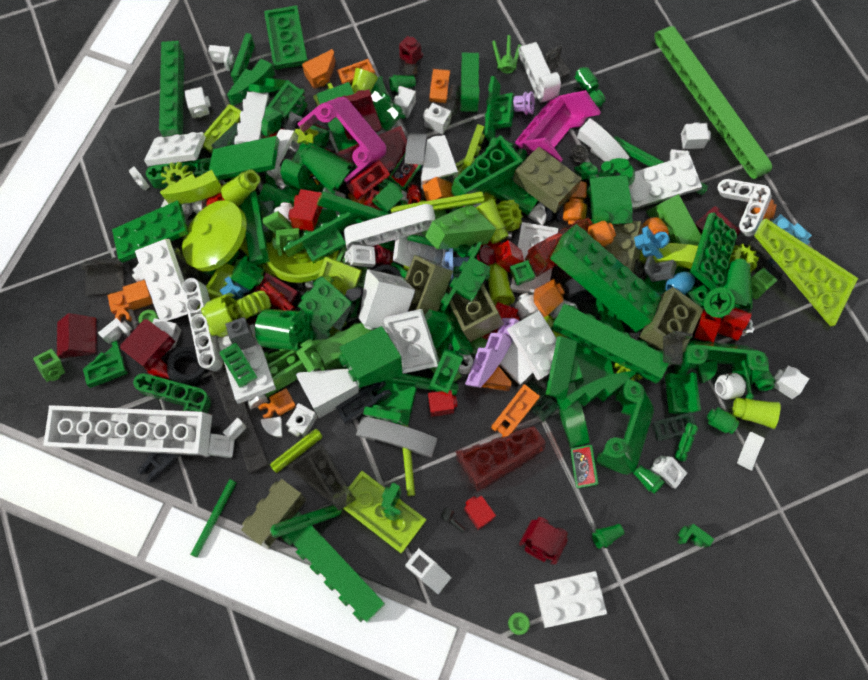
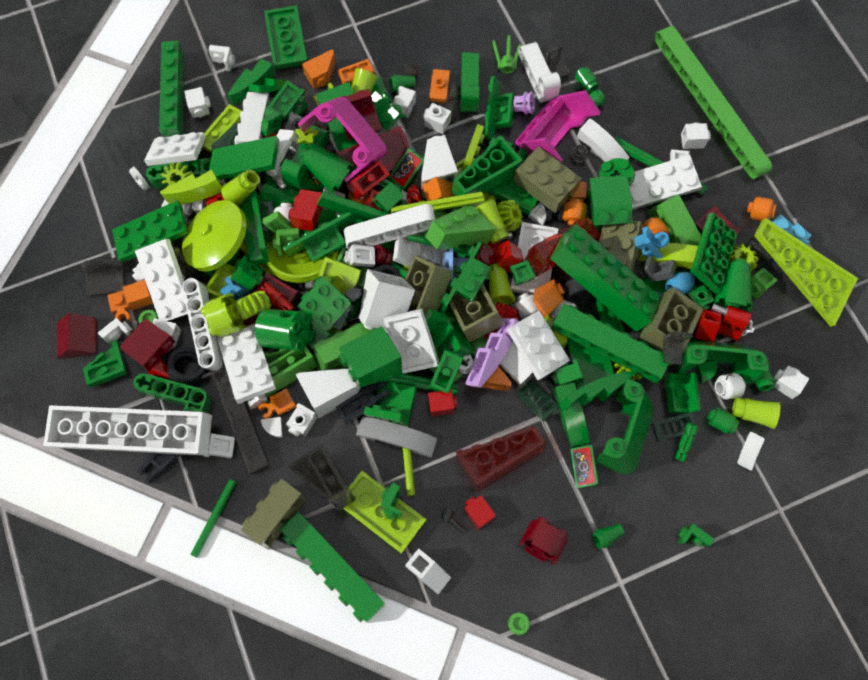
bright green brick [33,349,65,382] -> none
green slope [219,343,258,388] -> none
white tile [223,418,246,441] -> none
dark grey brick [226,317,256,350] -> none
green tile [231,33,255,84] -> none
lime axle [270,429,322,473] -> none
green axle [270,504,342,538] -> none
bright green bracket [296,339,324,372] -> none
dark red brick [399,36,423,66] -> none
light grey slope [405,133,428,165] -> none
orange plate [491,384,540,440] -> none
white plate [534,571,607,628] -> none
green tile [546,336,577,400] -> none
green plate [574,162,598,181] -> none
orange head [588,221,616,247] -> none
green cone [633,465,665,494] -> none
white bracket [650,456,687,488] -> none
green gear [704,287,736,318] -> none
white beam [718,179,772,236] -> none
green hinge [741,360,754,400] -> none

